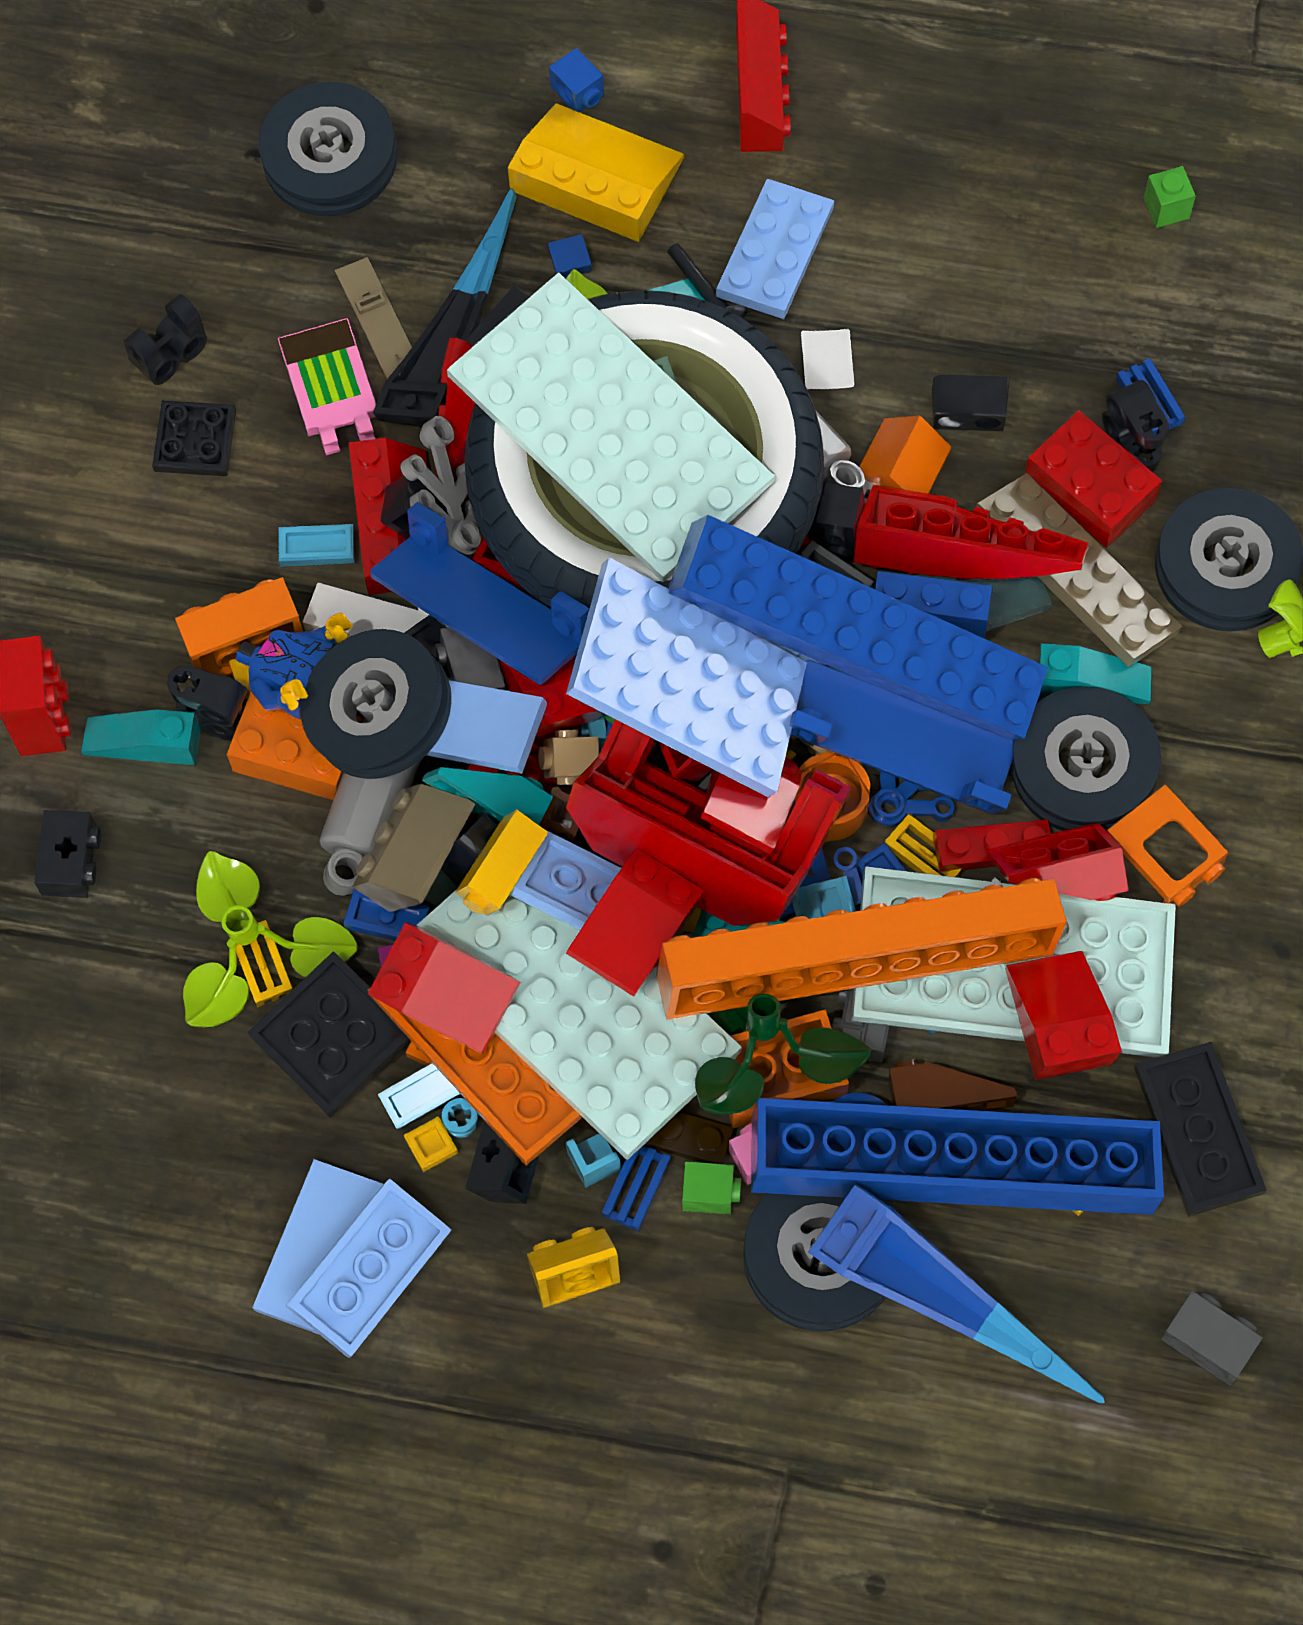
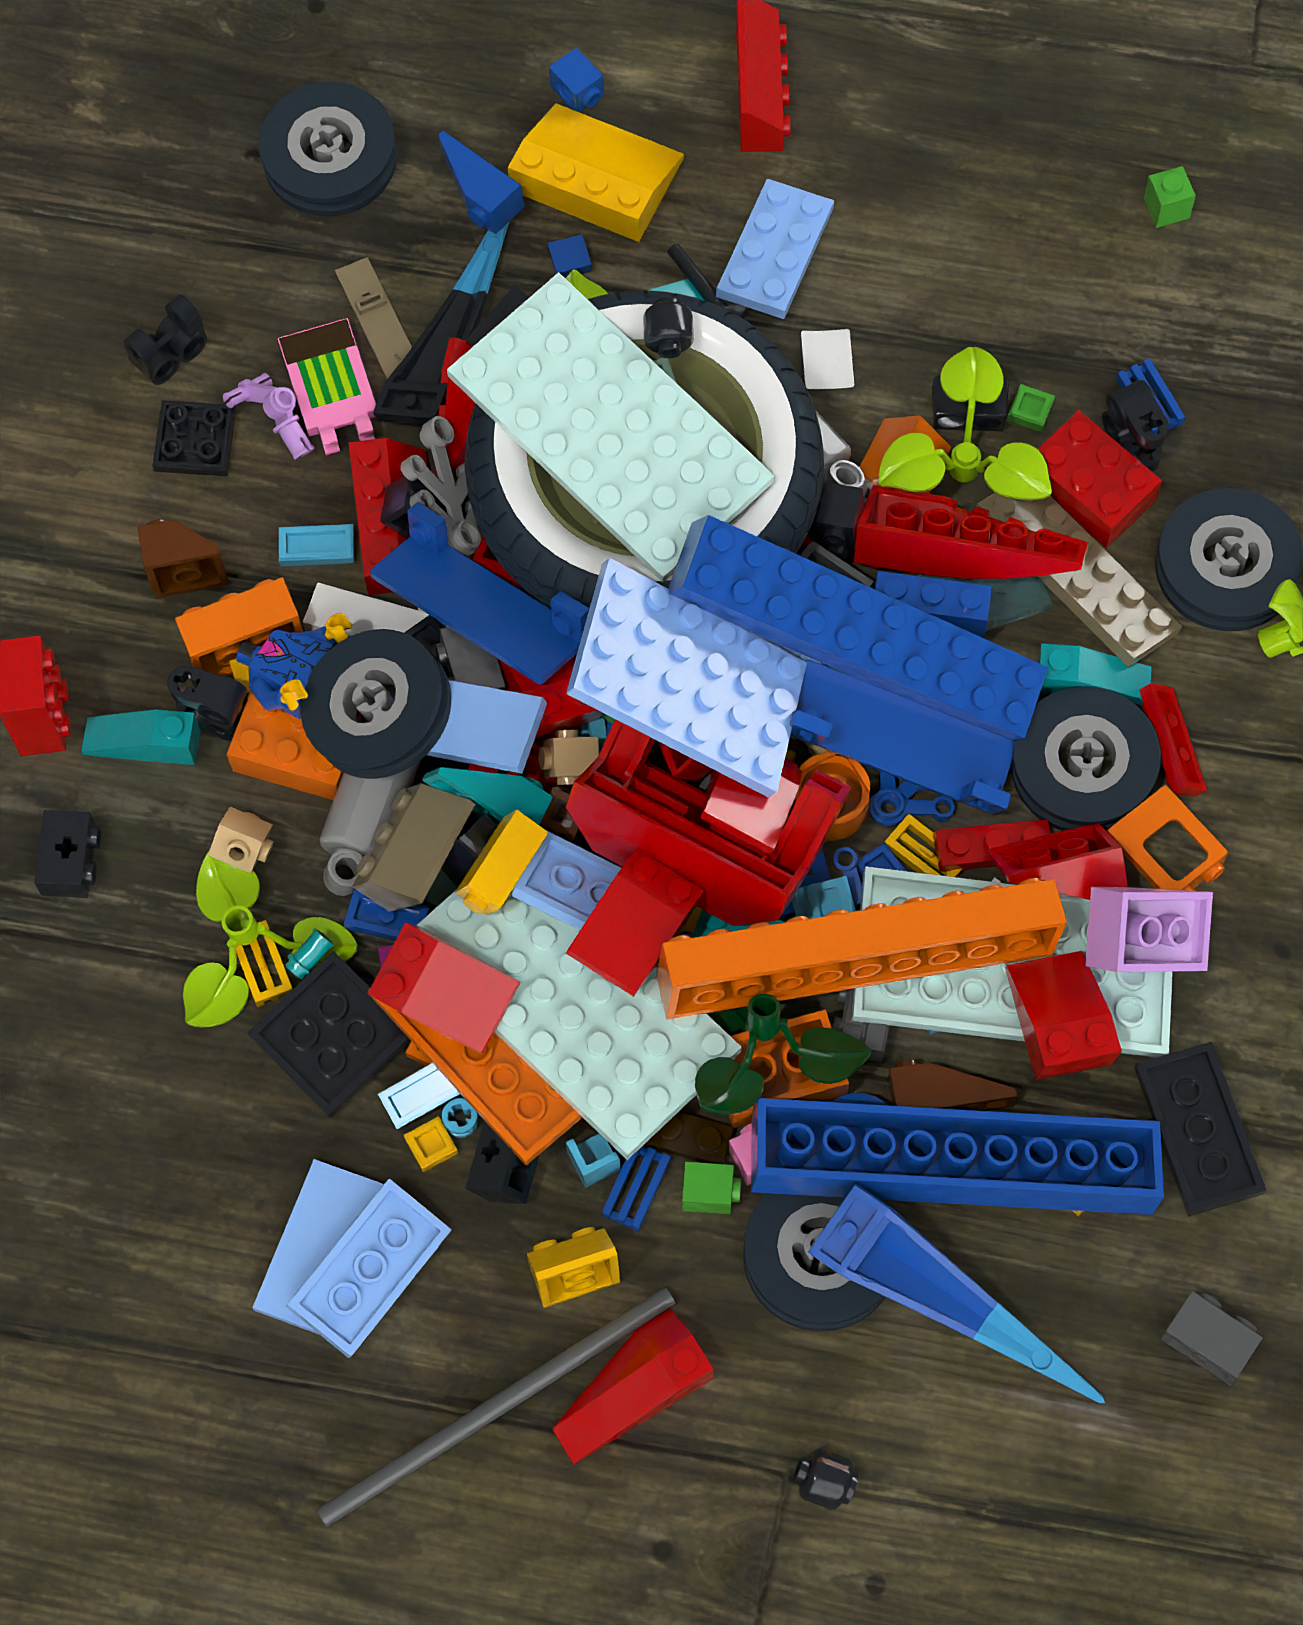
none -> reddish brown slope [137,519,229,599]
none -> tan brick [208,807,274,873]
none -> lavender pin [223,373,315,460]
none -> teal pin [285,928,334,980]
none -> dark grey piece [316,1287,676,1527]
none -> blue slope [438,131,525,234]
none -> red wedge [552,1309,714,1465]
none -> black head [643,297,694,358]
none -> black head [793,1448,858,1510]
none -> lime plant [878,347,1052,500]
none -> bright green tile [1007,384,1055,432]
none -> lavender slope [1086,887,1213,972]
none -> red plate [1139,683,1207,797]

